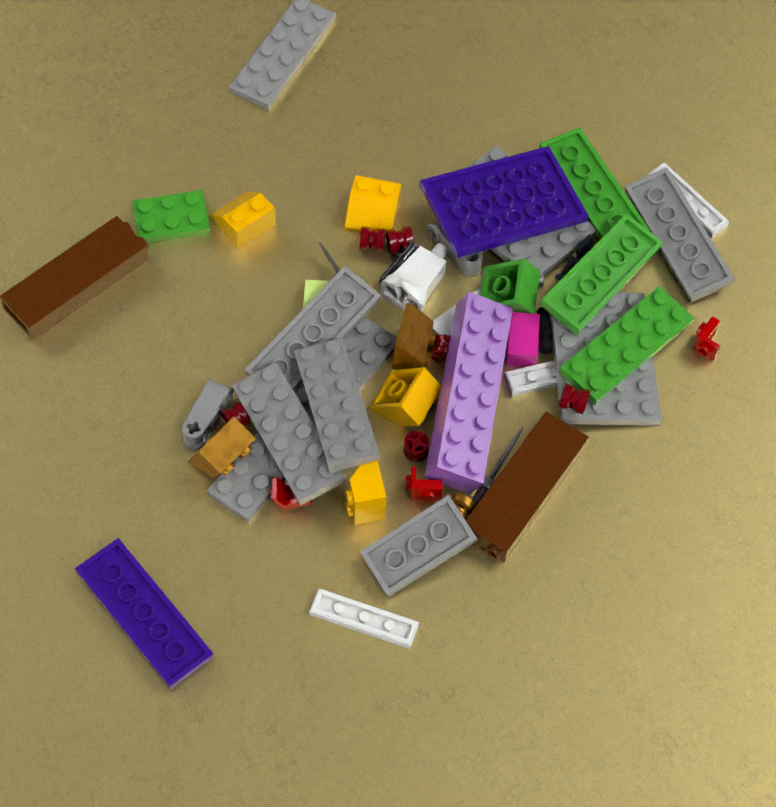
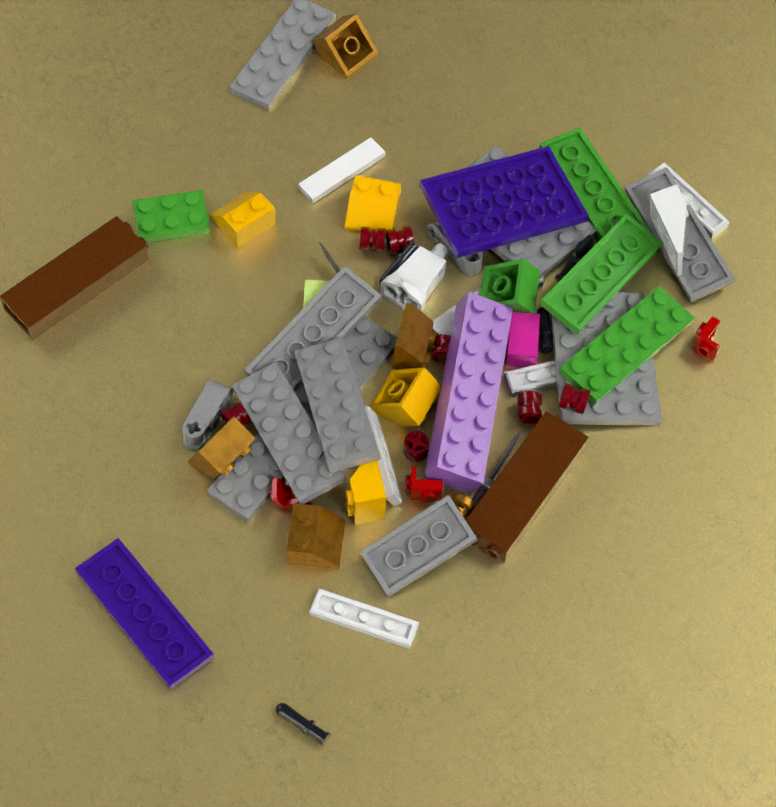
none -> black piece [276,703,331,745]
none -> pearl gold slope [287,503,345,569]
none -> white tile [298,137,386,204]
none -> pearl gold slope [311,14,378,77]
none -> white tile [365,406,403,506]
none -> dark red wheel [517,391,542,425]
none -> white slope [650,184,689,276]

